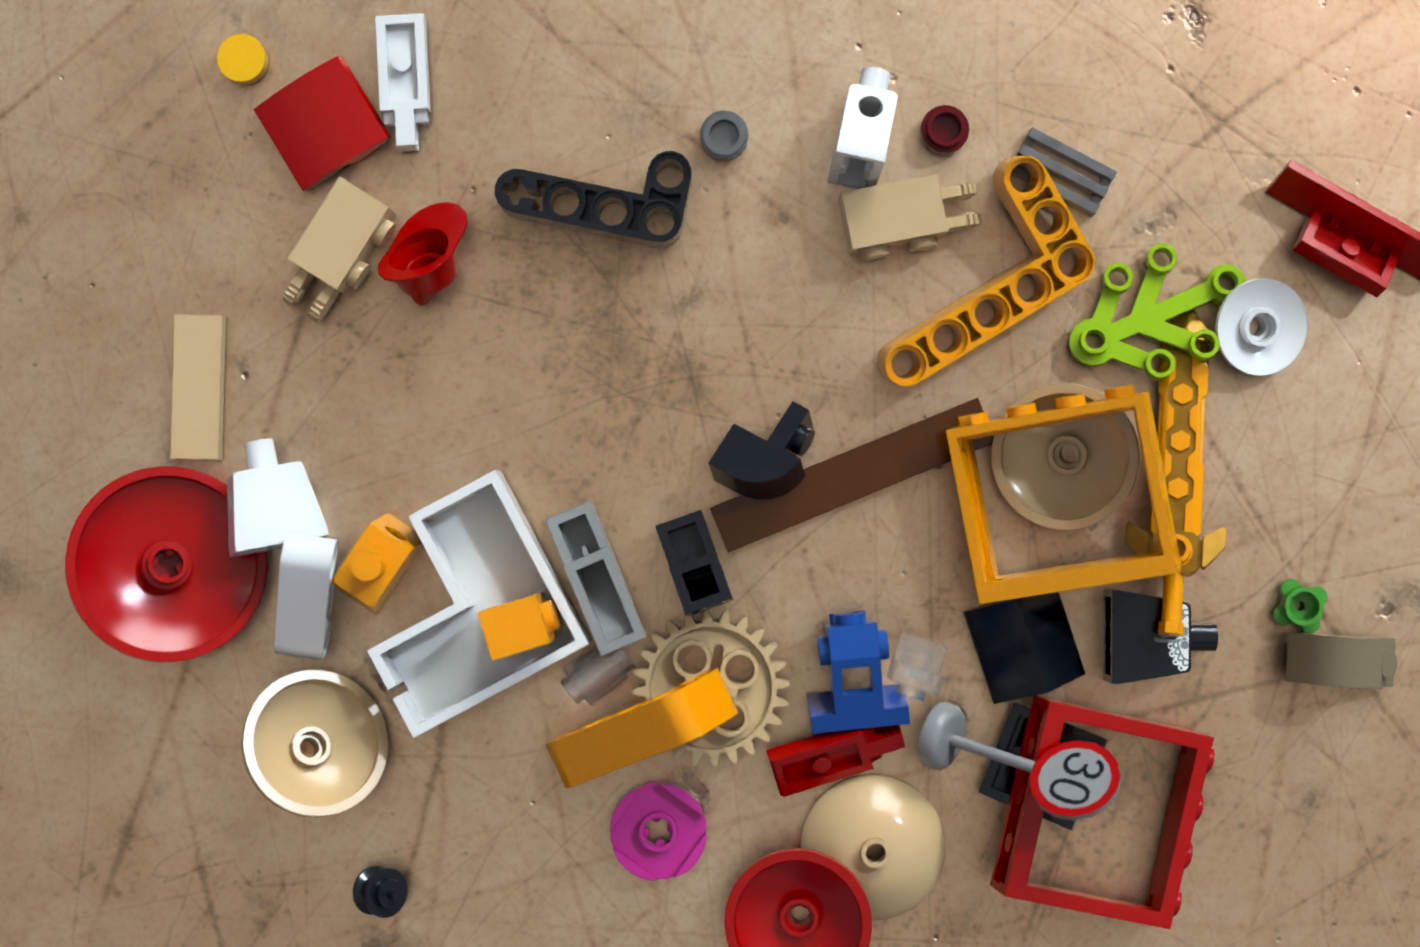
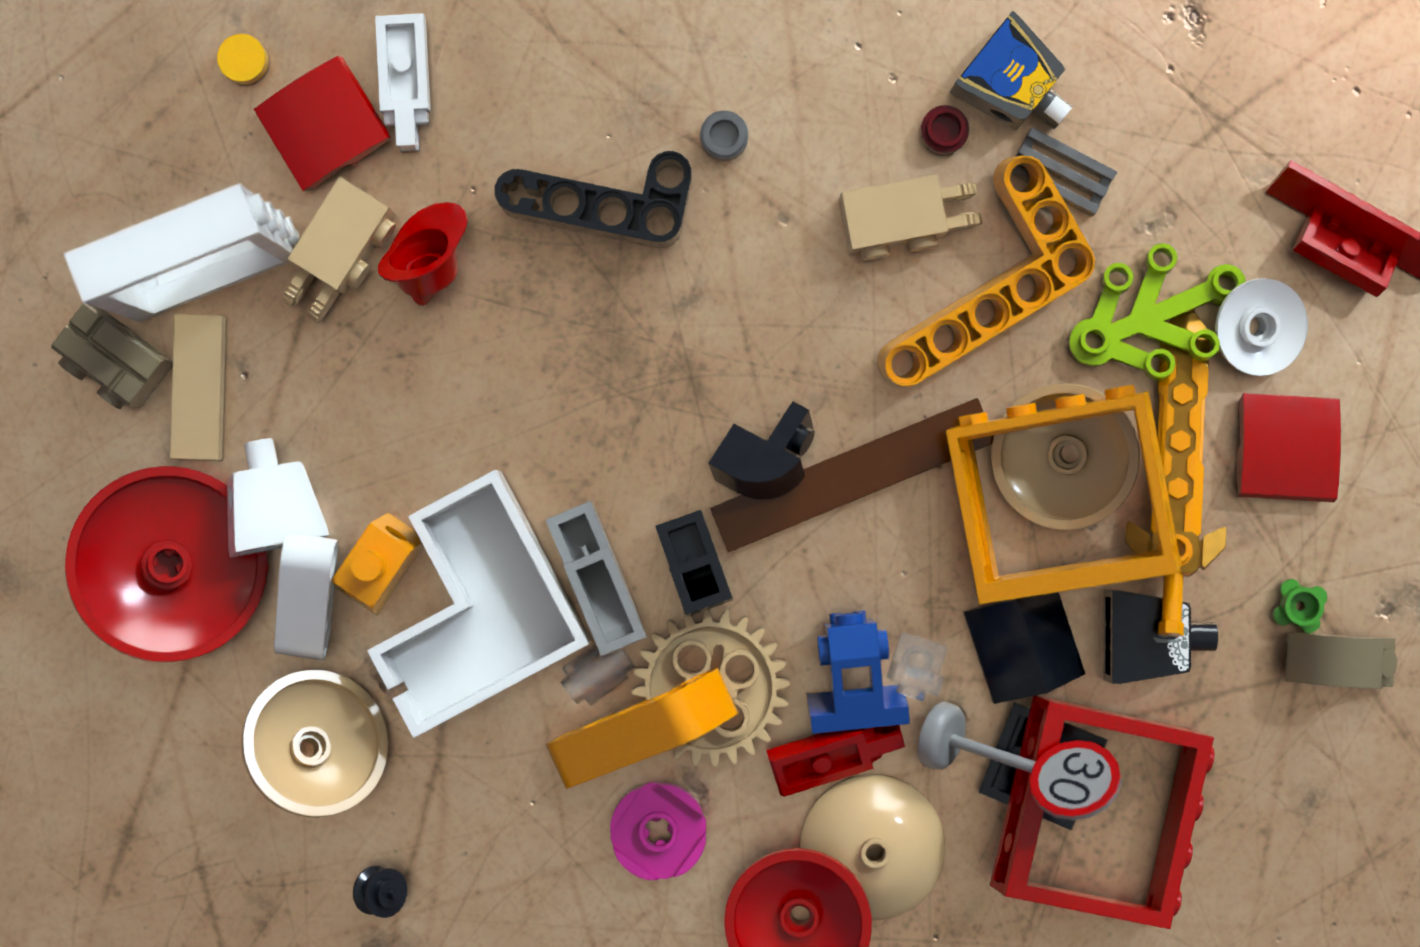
light orange brick [477,591,562,661] -> none
white torso [827,67,898,189] -> none
none -> dark tan brick [51,303,173,409]
none -> white window [64,183,300,322]
none -> torso [949,11,1073,130]
none -> red slope [1236,393,1341,502]

